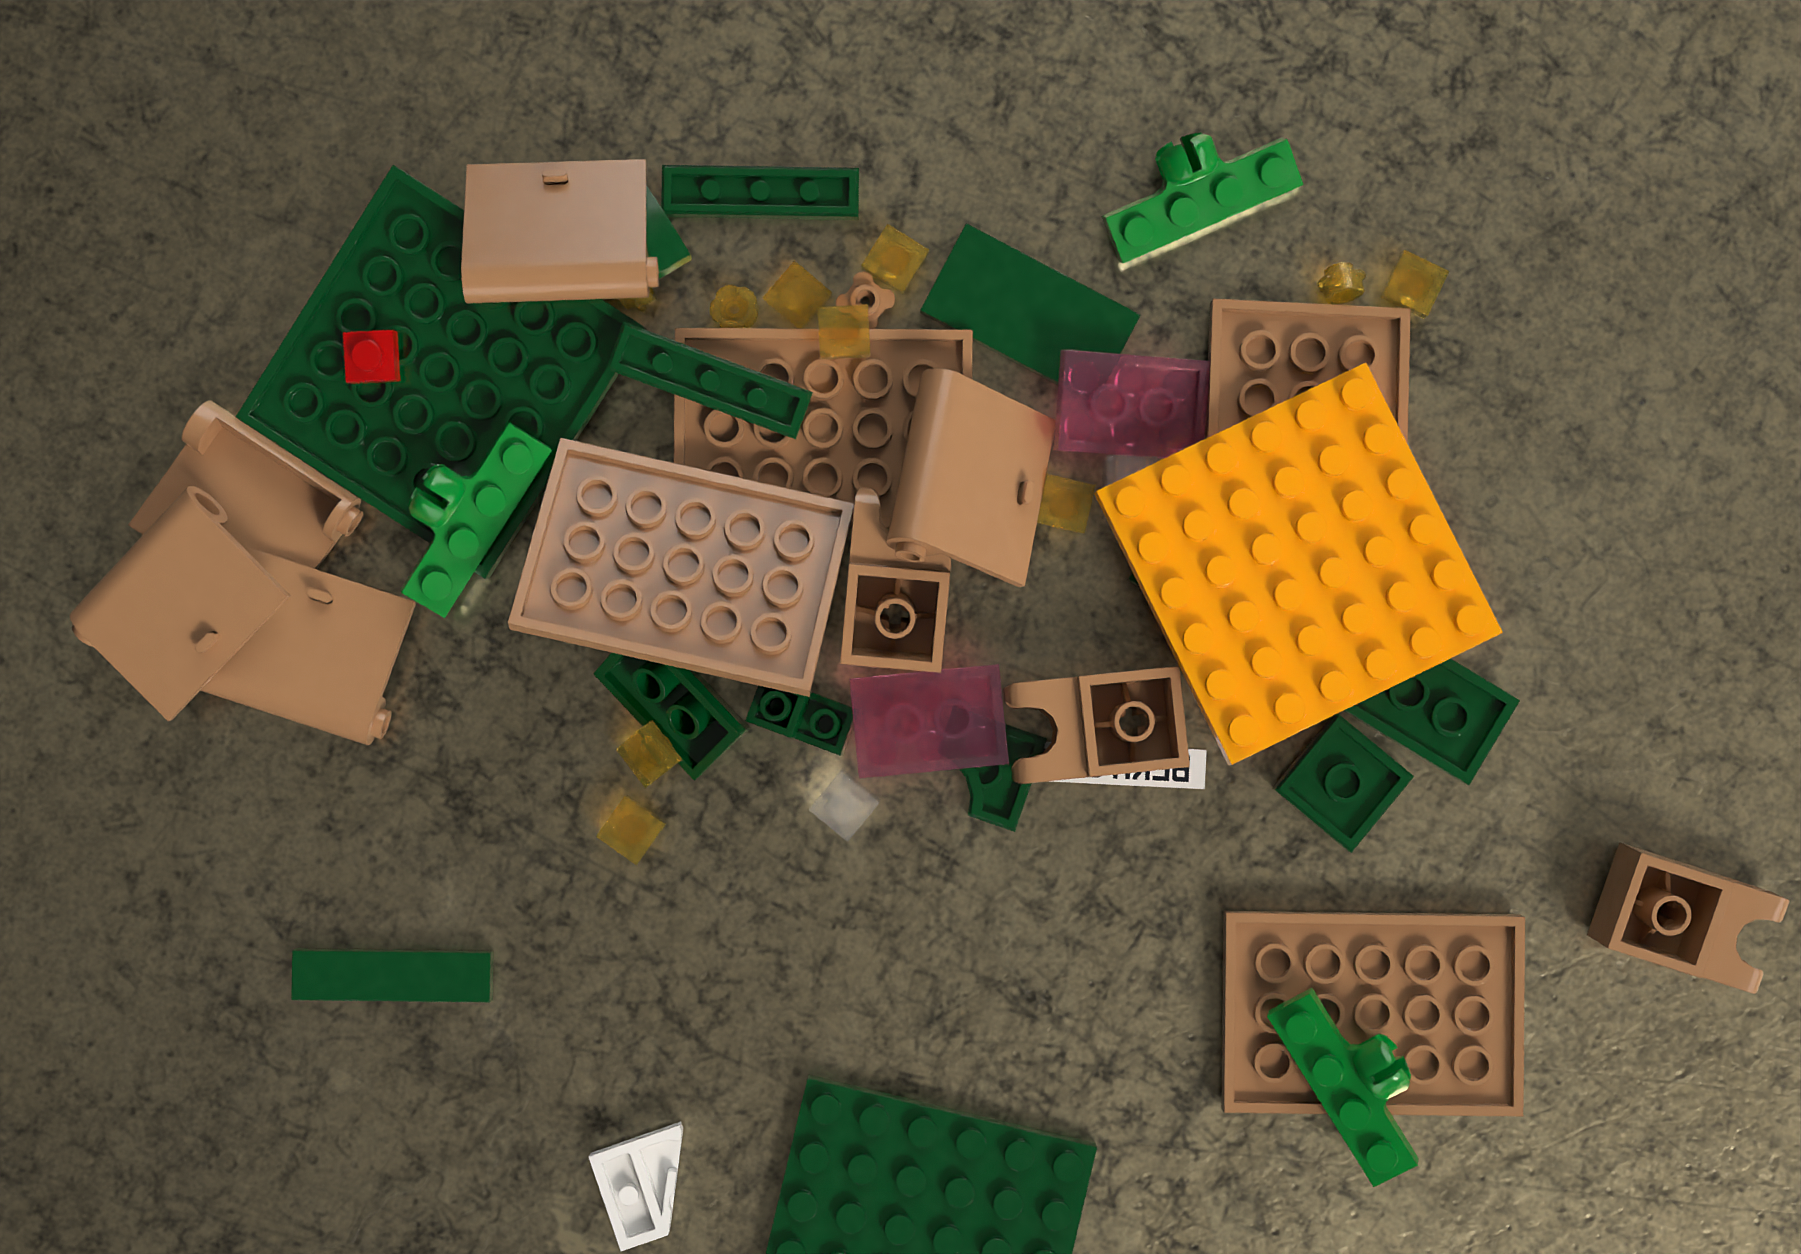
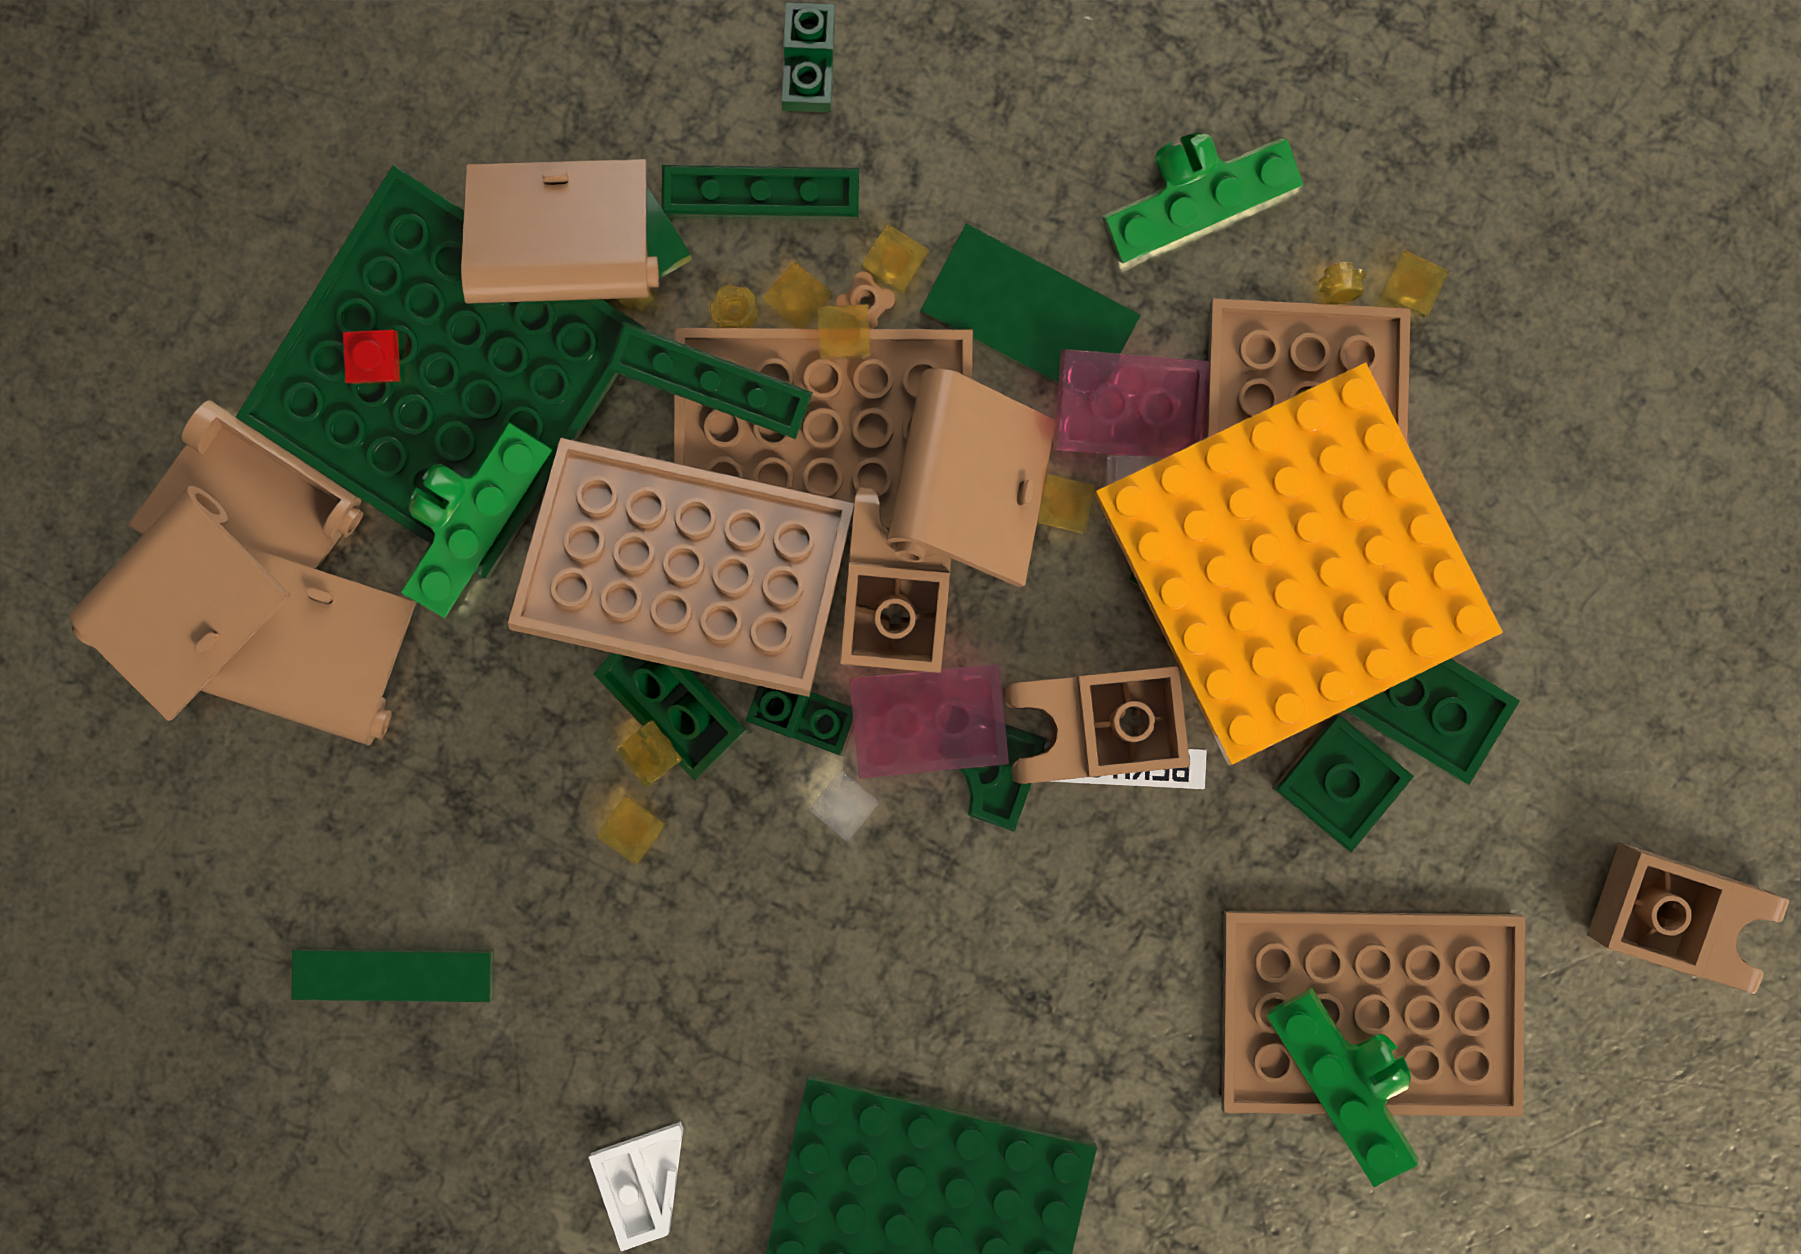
none -> dark green slope [781,2,835,113]

